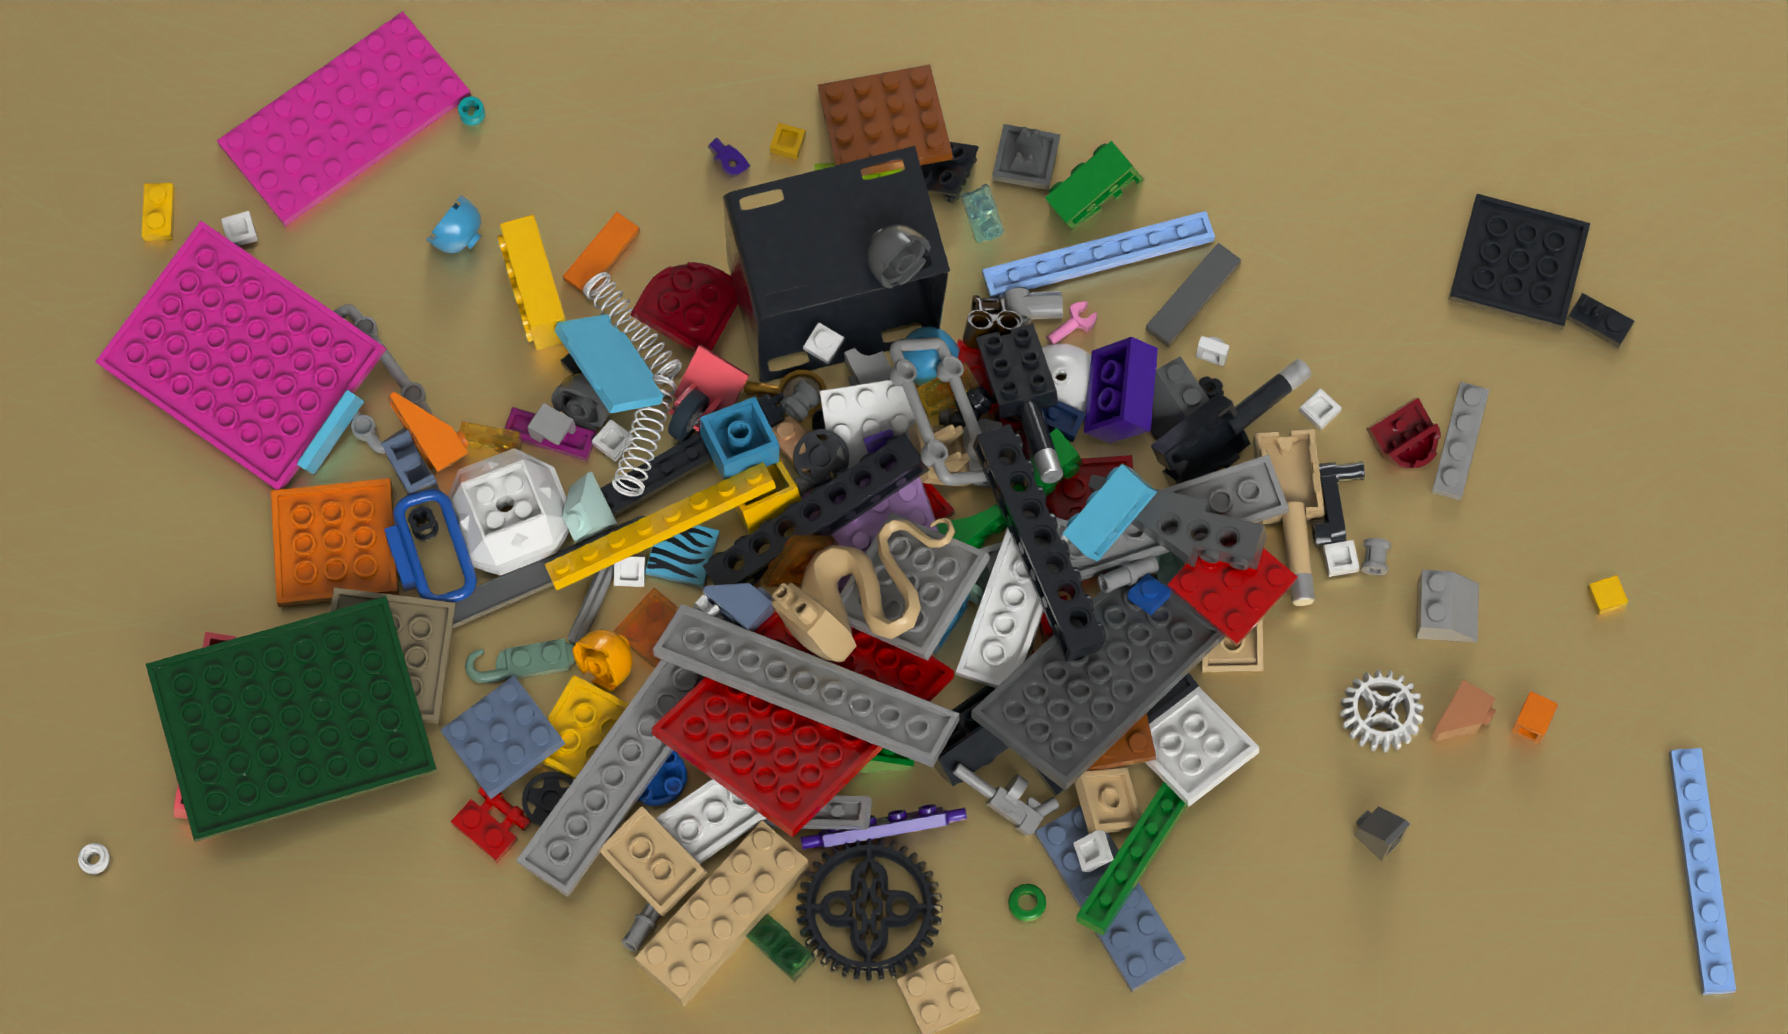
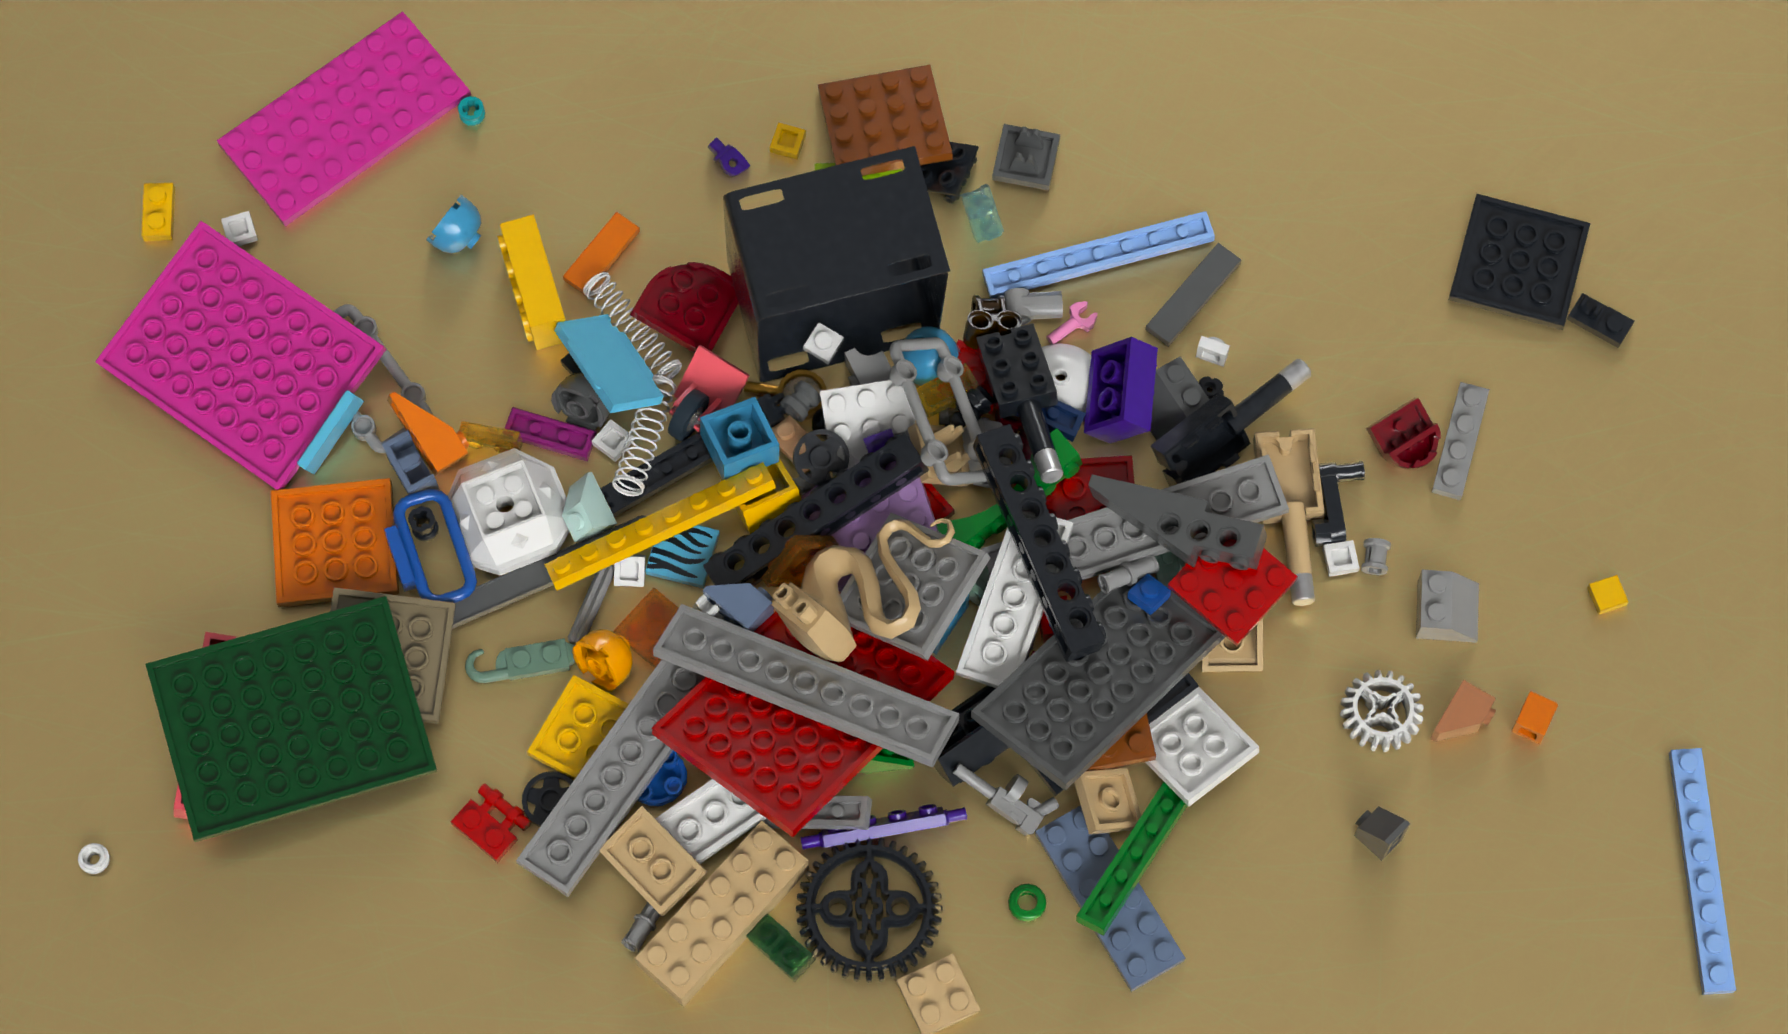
sand blue plate [440,676,566,799] -> none
light grey panel [528,403,576,445] -> none
dark grey cylinder [866,224,931,288] -> none
green wedge [1045,141,1144,230] -> none
medium azure brick [1062,464,1157,561] -> none
white plate [1073,830,1114,872] -> none
white tile [1299,388,1342,430] -> none

